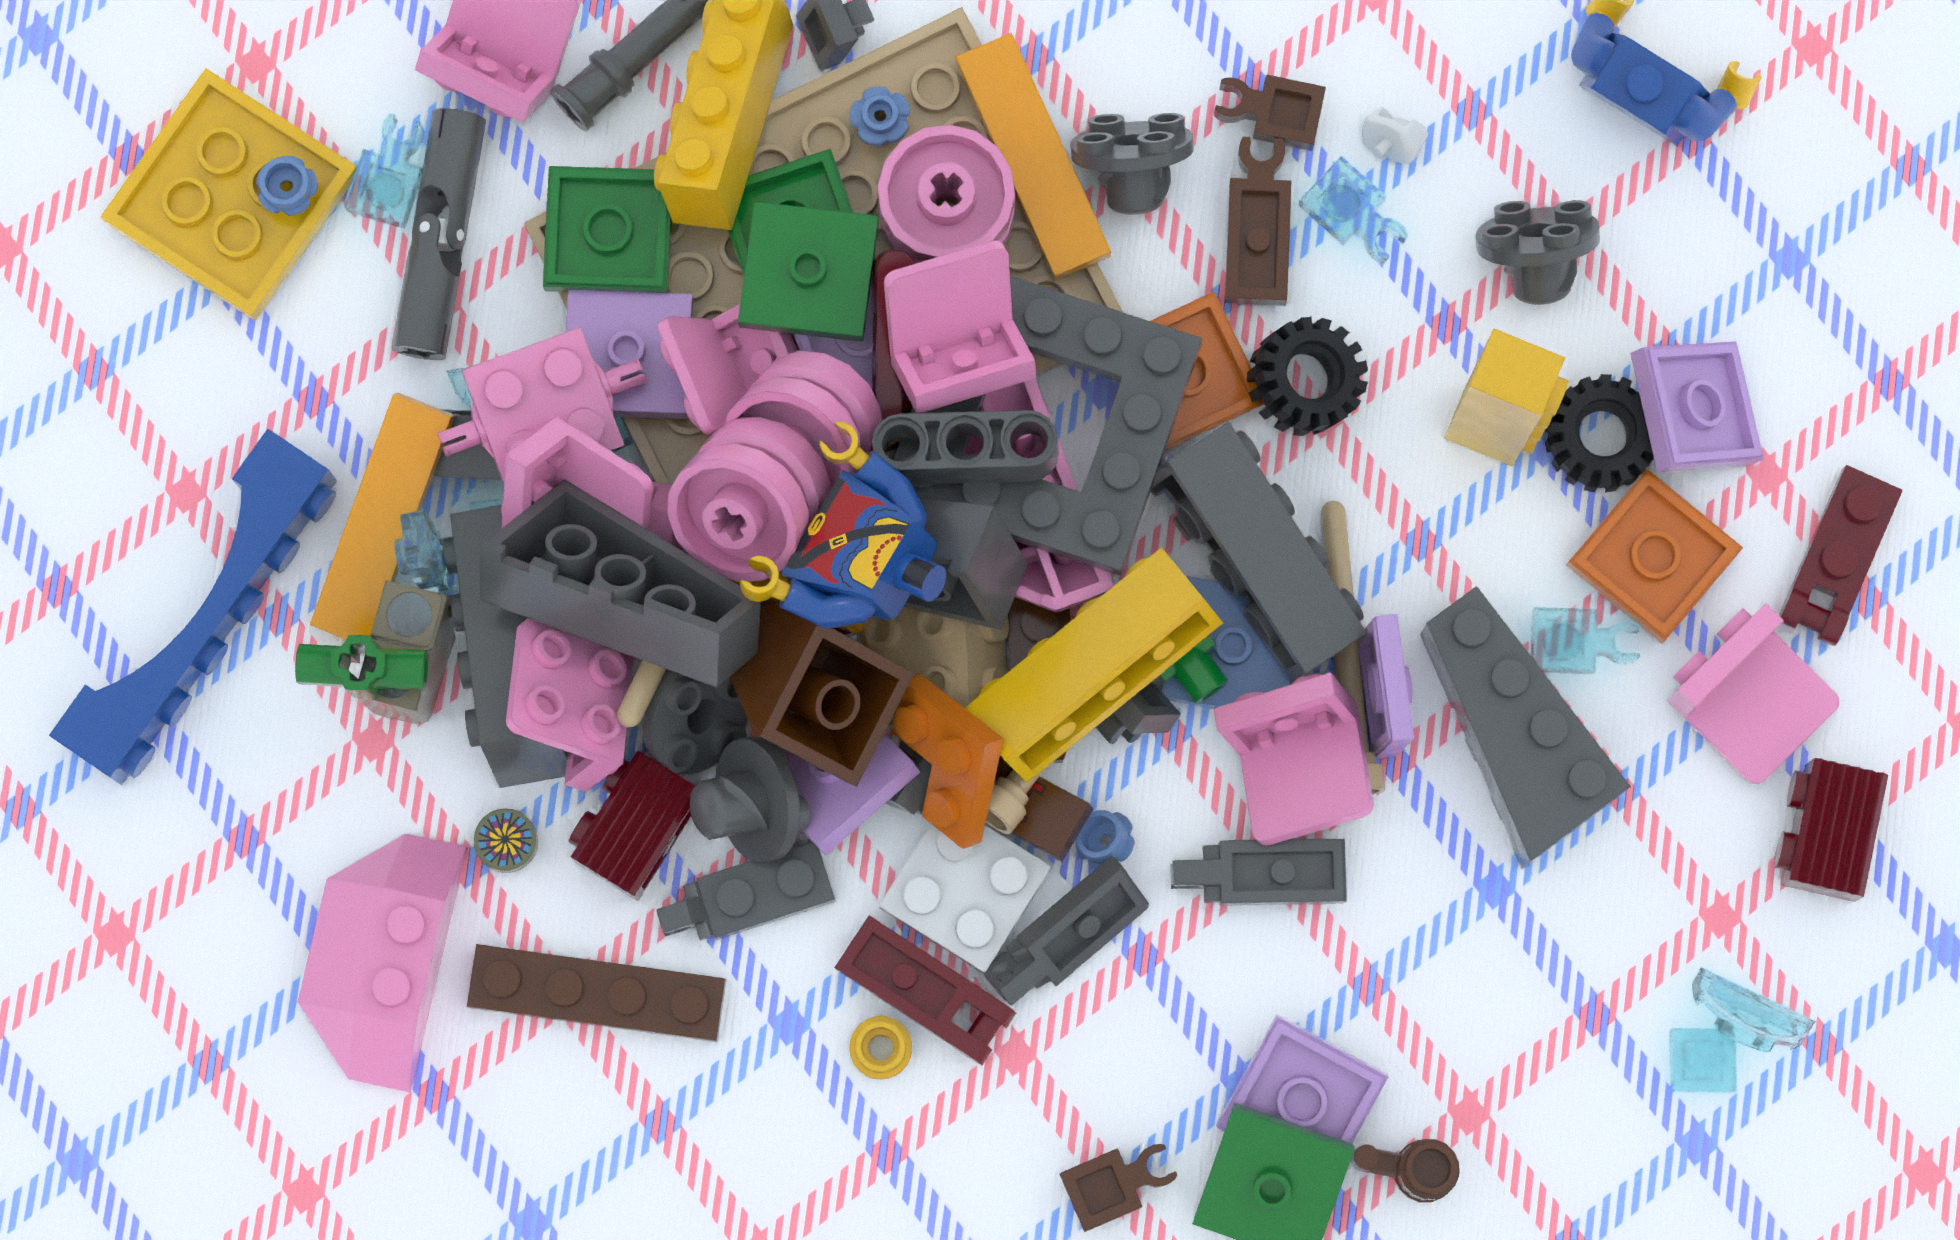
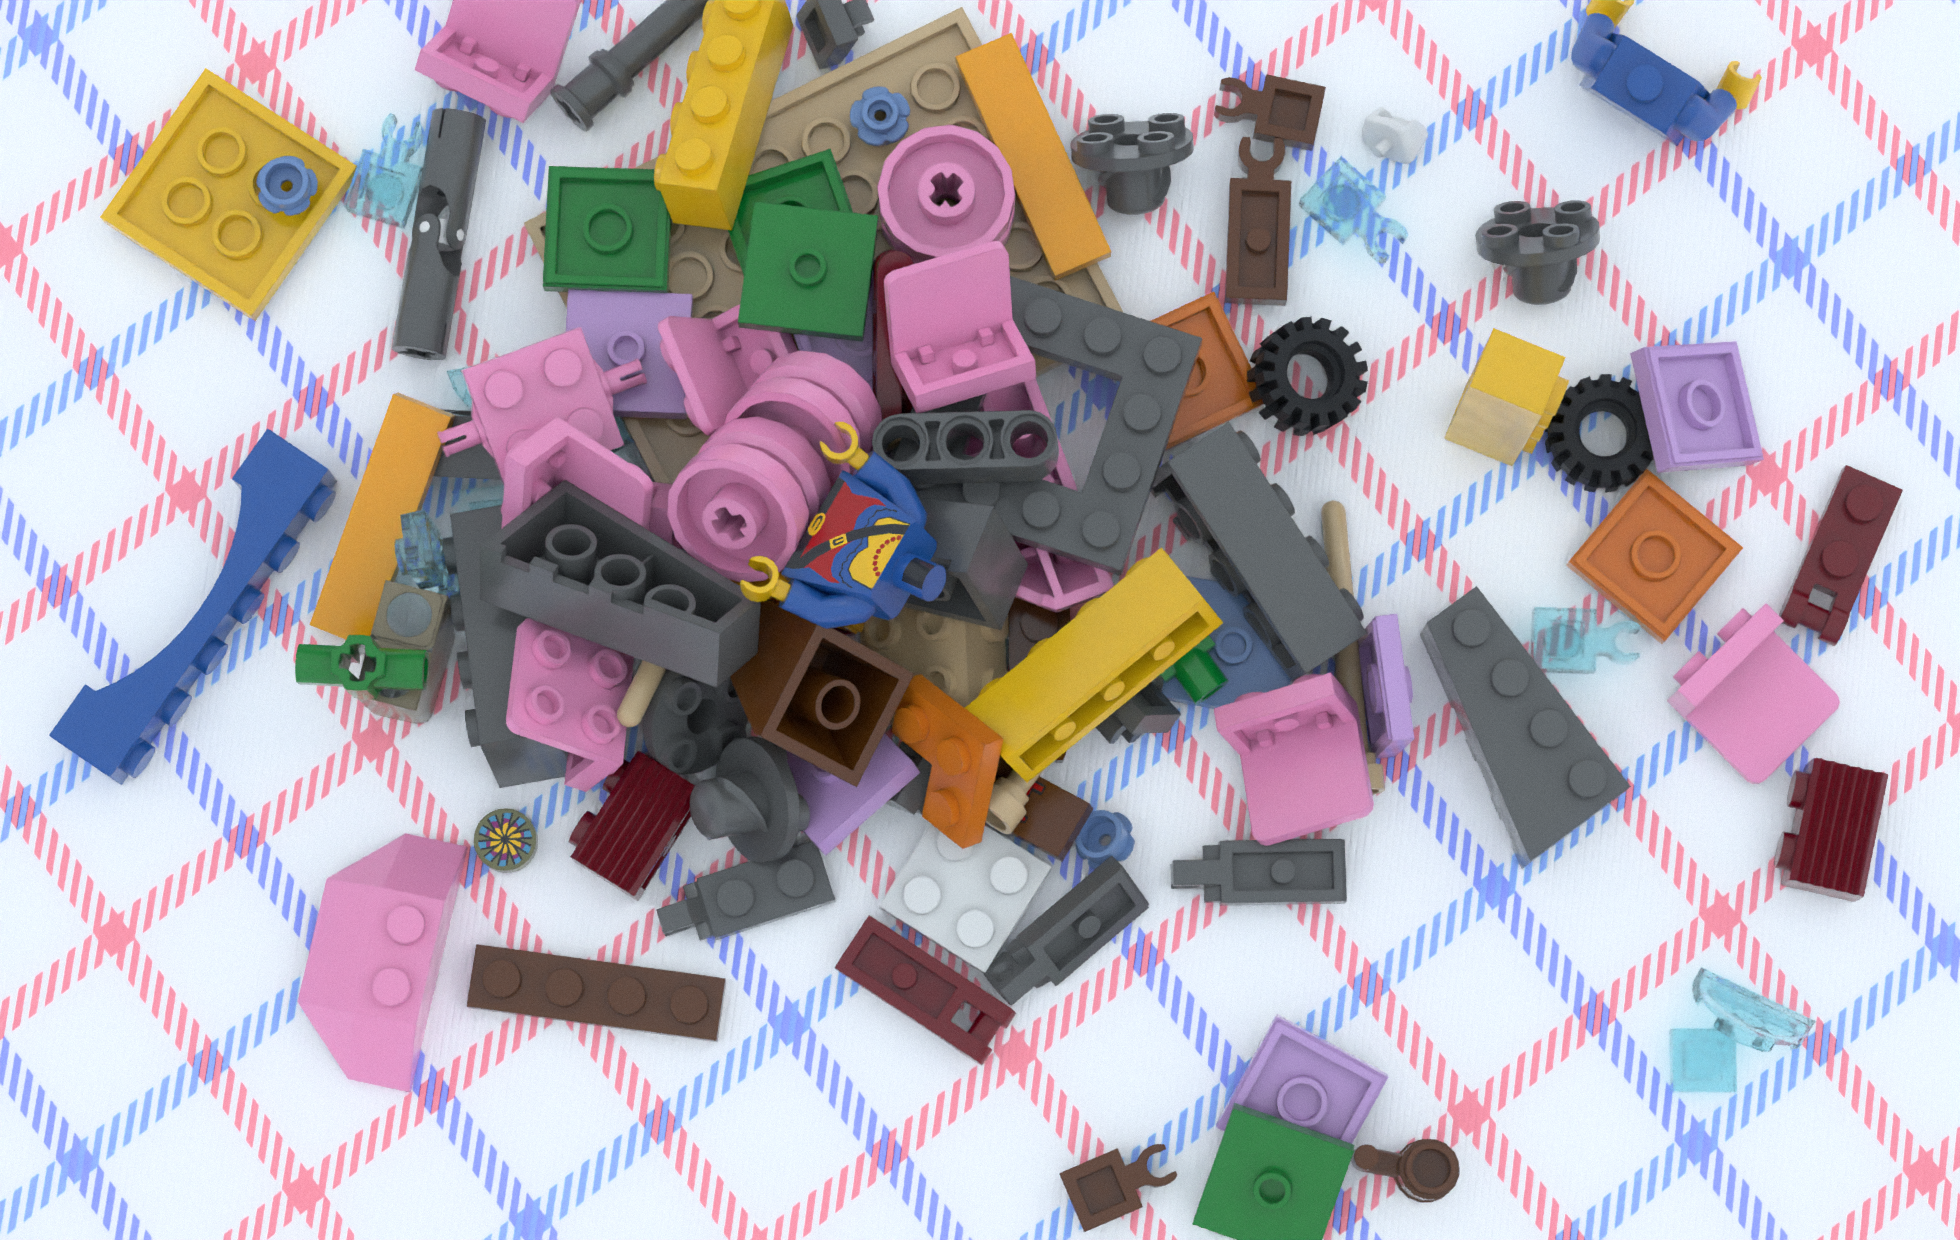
yellow plate [849,1016,912,1080] -> none

